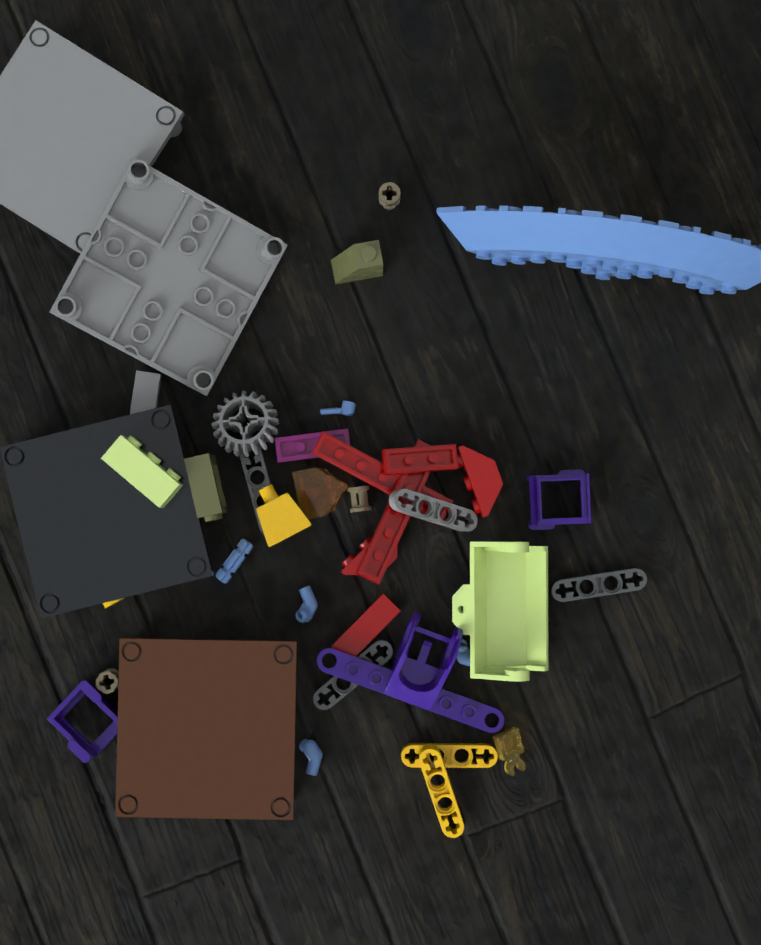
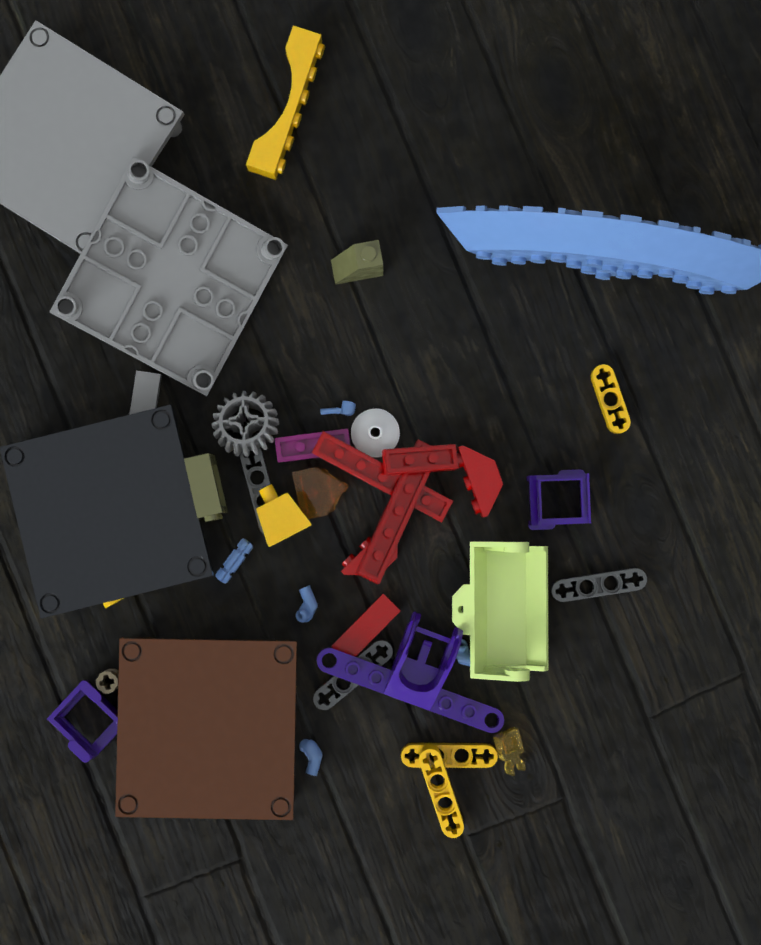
yellowish green brick [101,435,183,508] -> none
dark tan bush [347,486,372,513] -> none
dark tan bush [378,182,401,210] -> none
light grey beam [389,489,478,532] -> none
none -> yellow arch [246,25,325,180]
none -> white dish [351,409,400,457]
none -> yellow beam [591,364,631,434]

